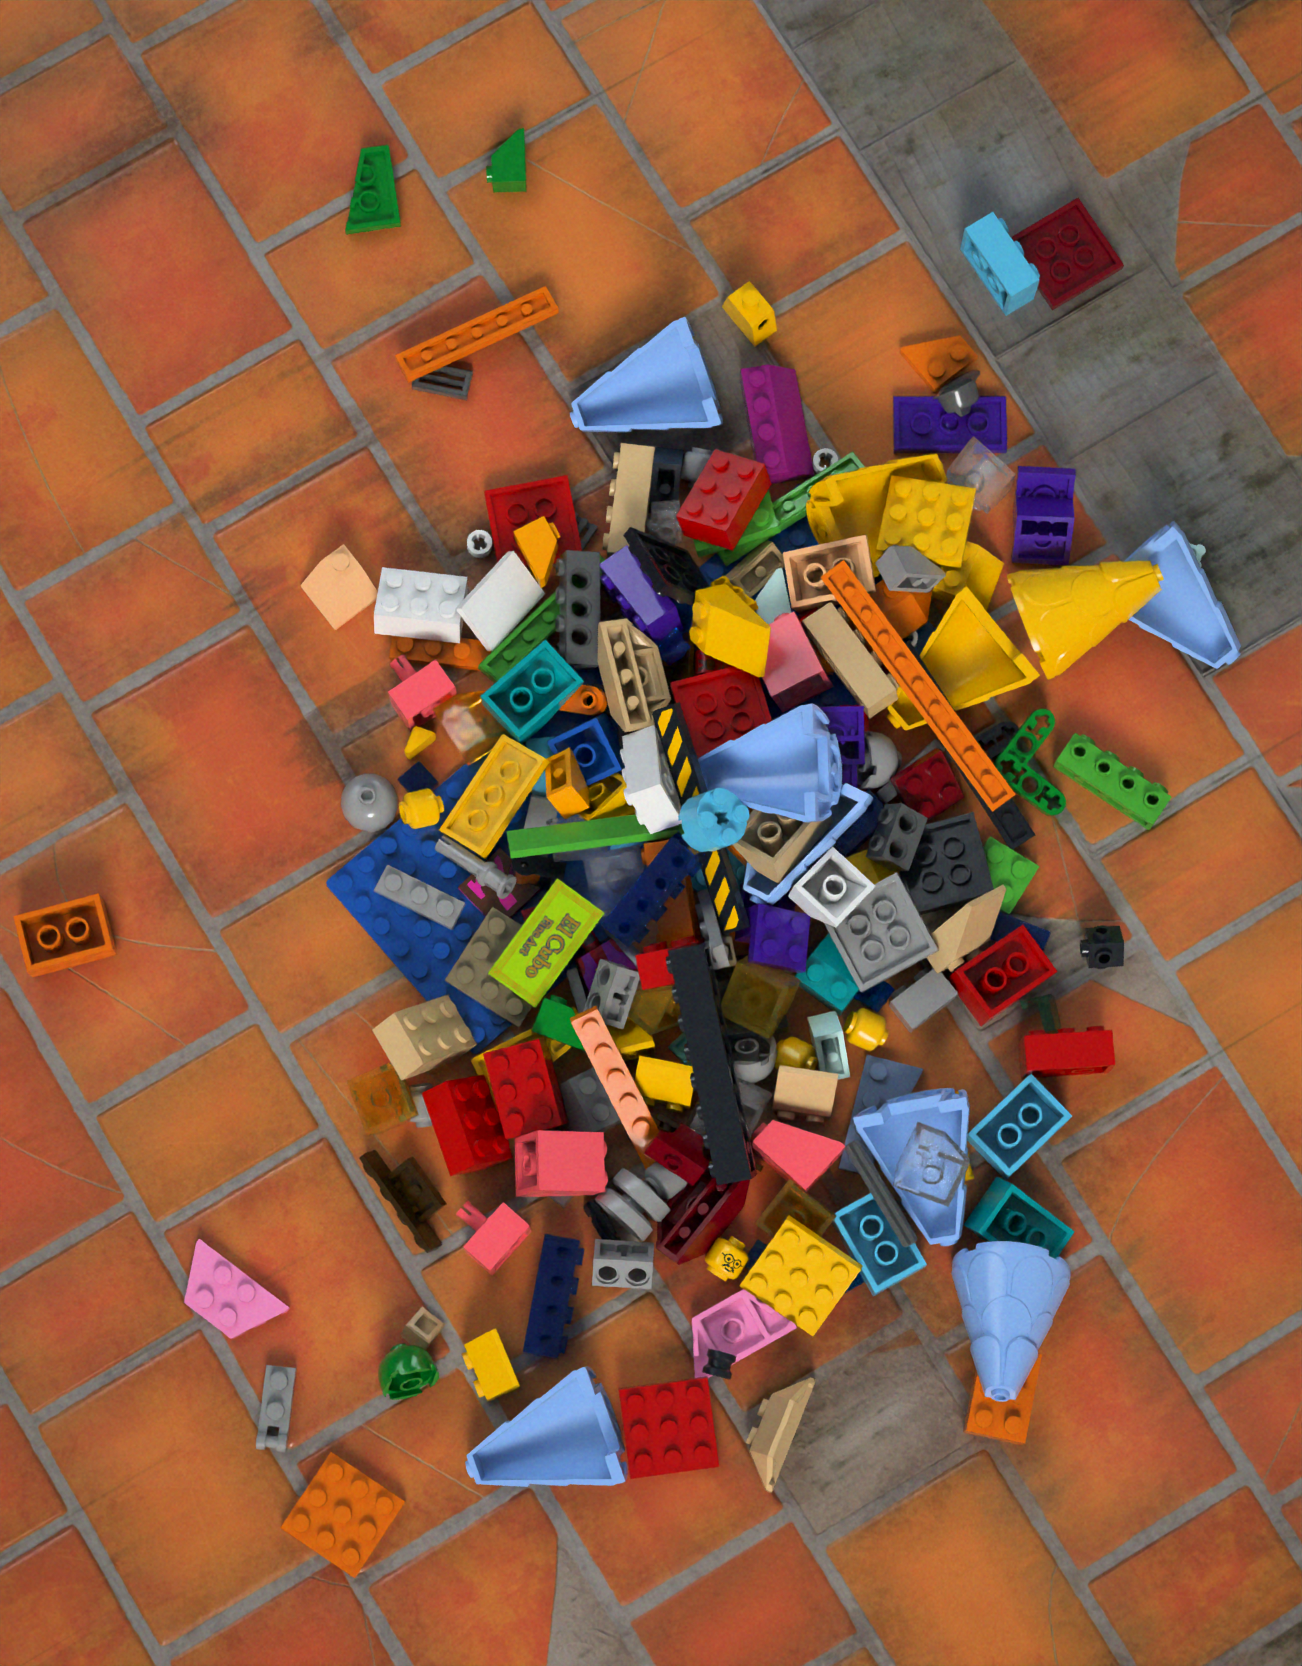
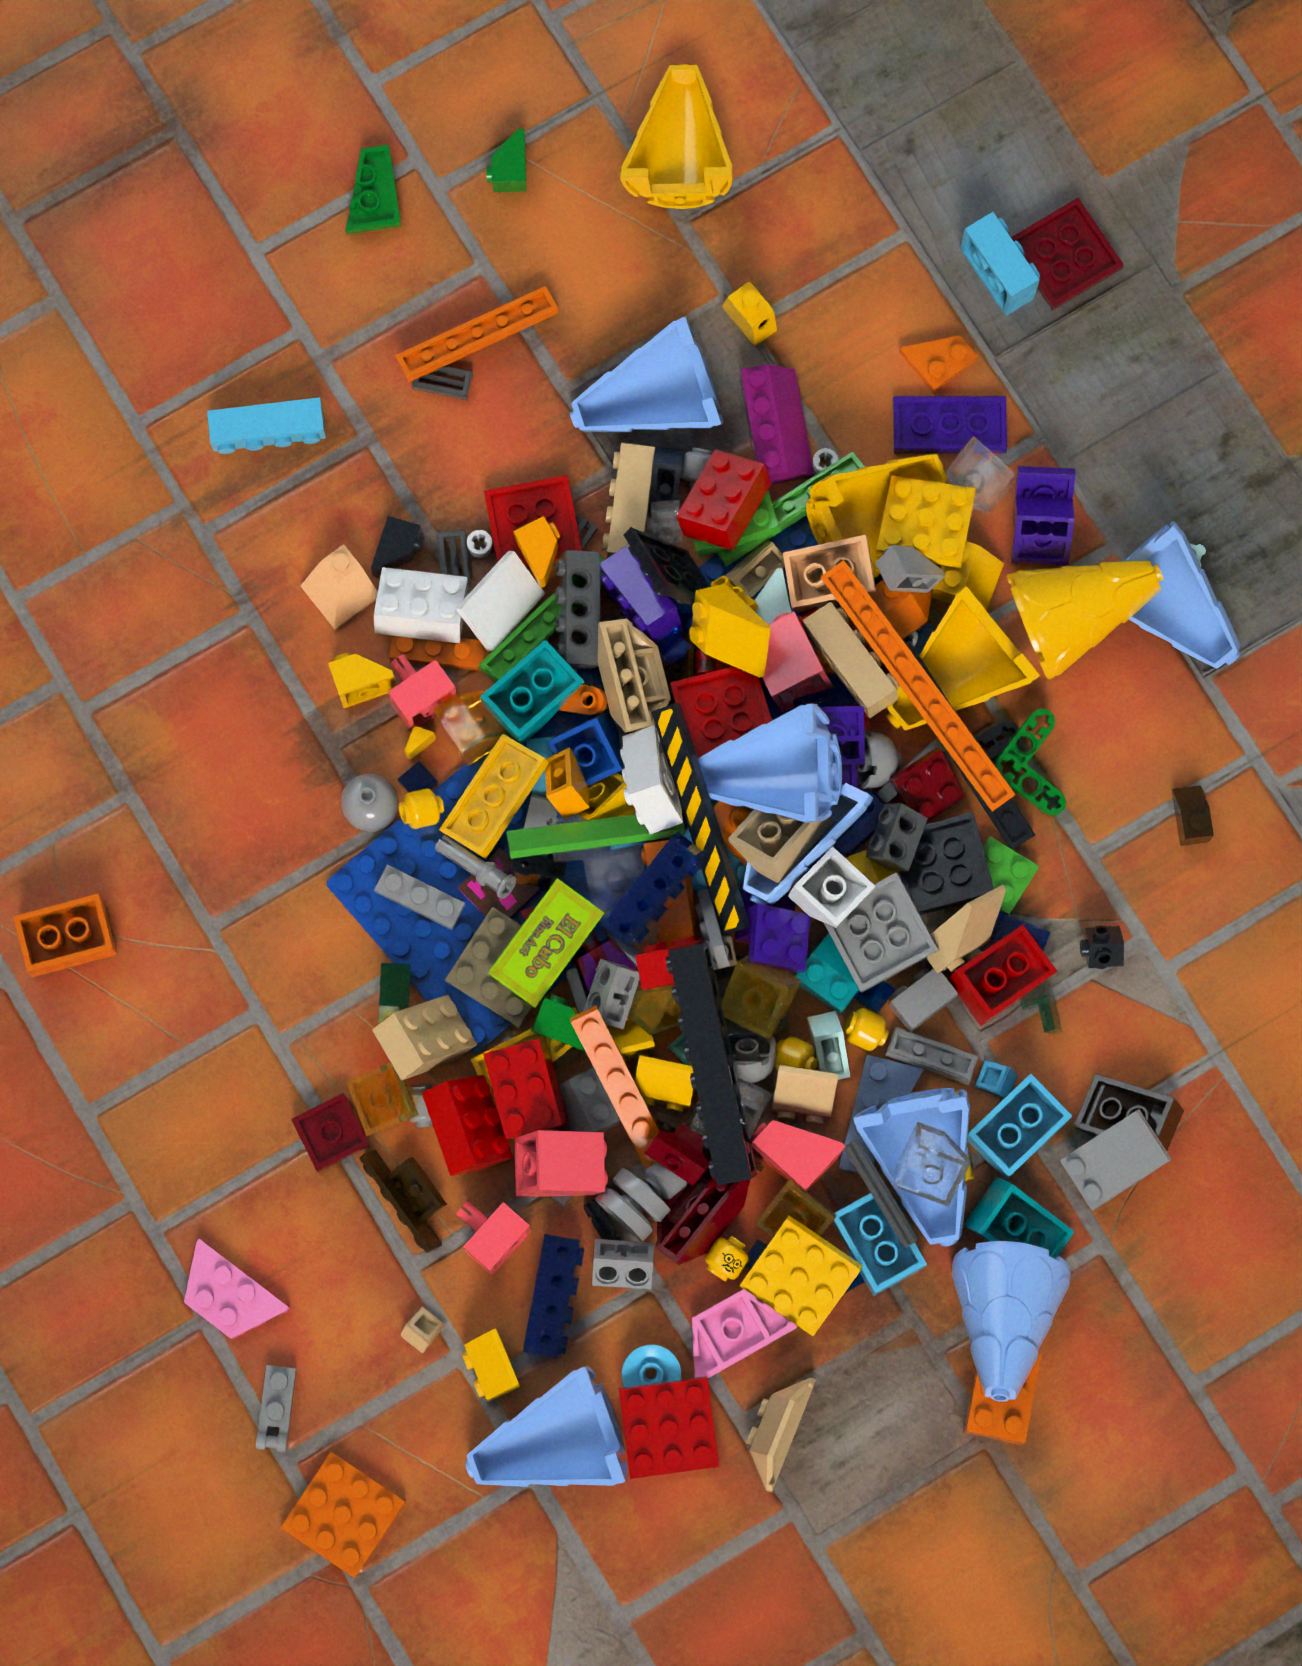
green cylinder [378,1343,439,1400] -> none
medium azure brick [678,788,750,852] -> none
black wheel [702,1349,737,1380] -> none
dark grey piece [933,370,980,417] -> none
red brick [1018,1026,1116,1079] -> none
bright green brick [1053,733,1172,830] -> none
none -> medium azure brick [207,397,326,454]
none -> dark red plate [291,1093,370,1173]
none -> yellow slope [328,653,397,708]
none -> black slope [371,516,425,578]
none -> dark green slope [379,963,410,1024]
none -> dark grey tile [437,530,471,587]
none -> yellow cone [620,64,733,209]
none -> medium azure dish [622,1344,681,1387]
none -> clear blue plate [793,684,857,709]
none -> light grey tile [885,1027,978,1085]
none -> medium azure slope [974,1060,1018,1099]
none -> light grey slope [1060,1109,1172,1211]
none -> dark brown slope [1073,1074,1184,1151]
none -> dark brown slope [1172,785,1214,846]

